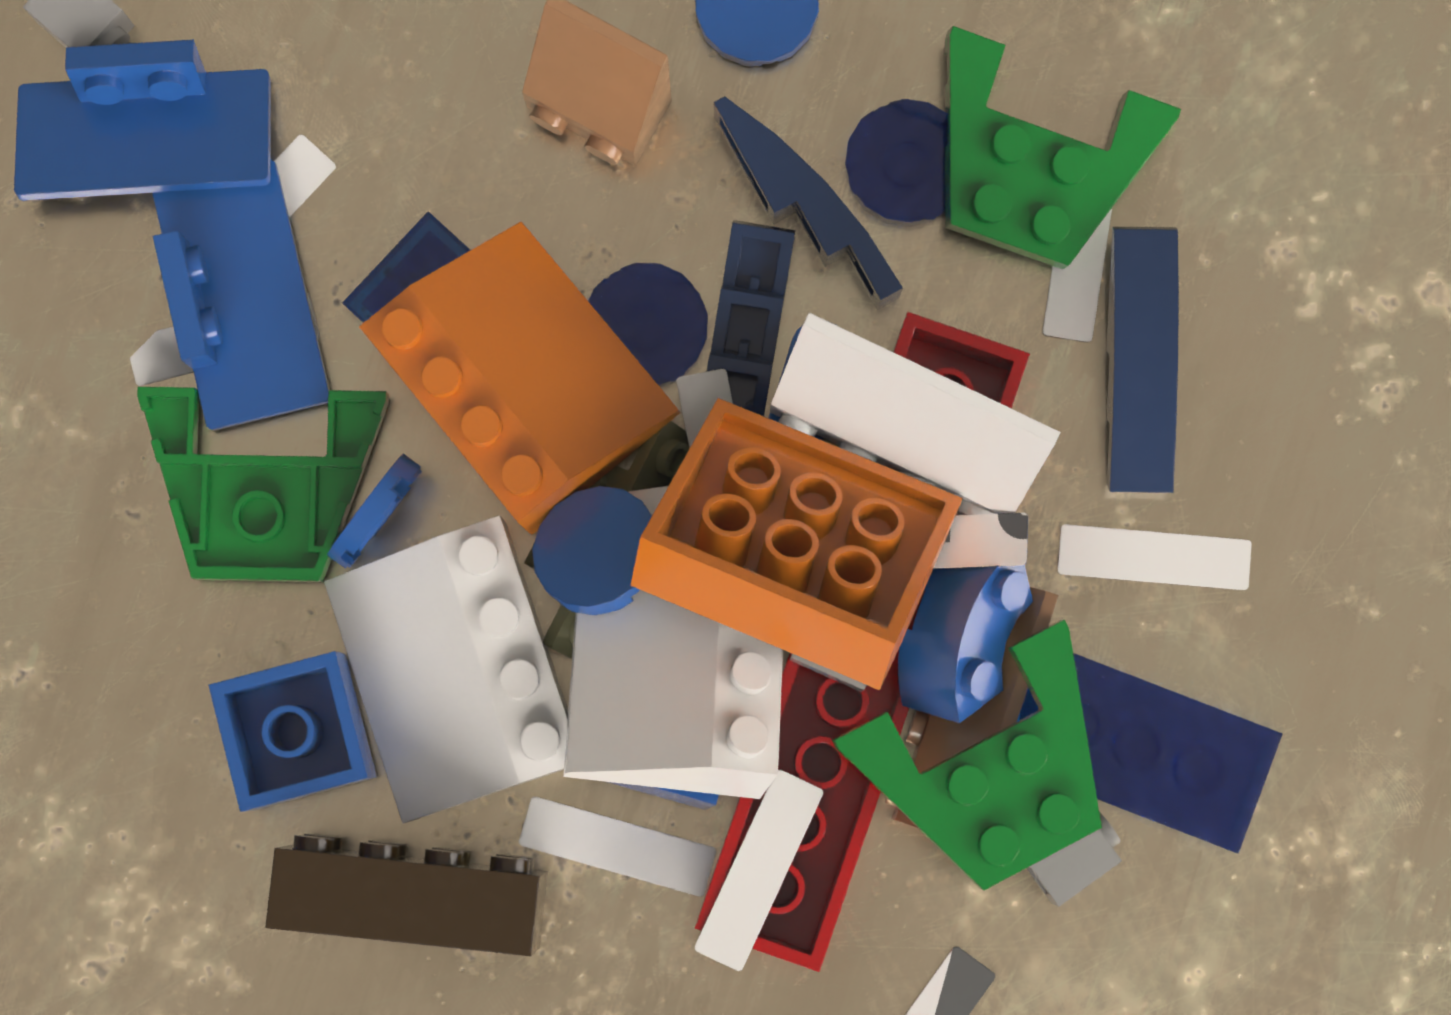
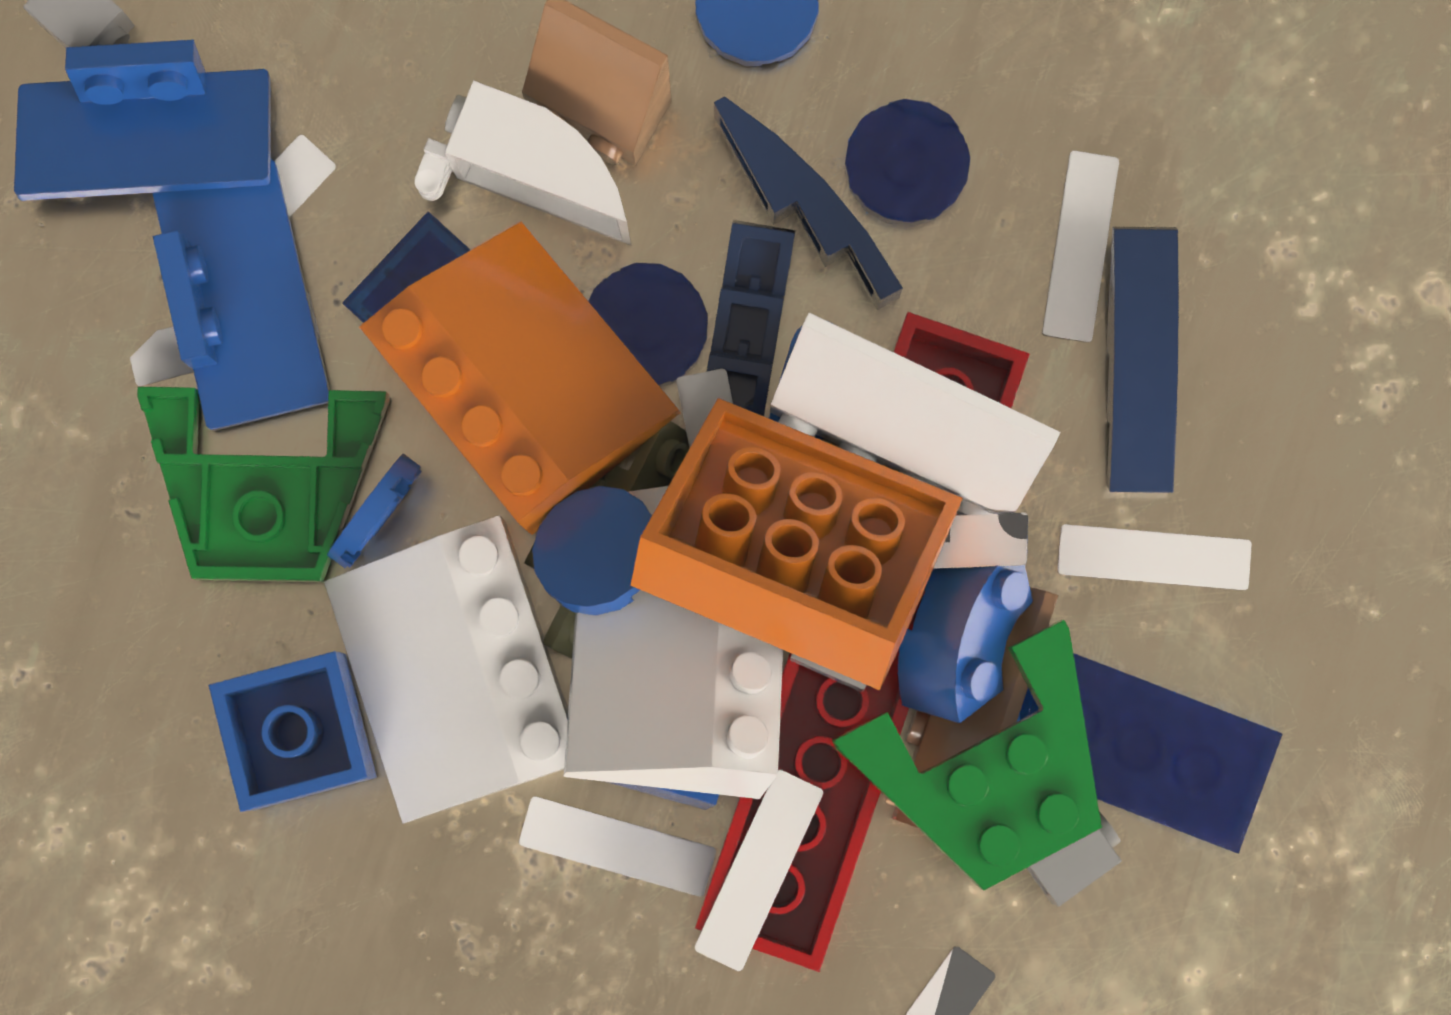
dark brown brick [265,834,548,956] -> none
green wing [945,26,1181,269] -> none
none -> white piece [415,80,631,245]

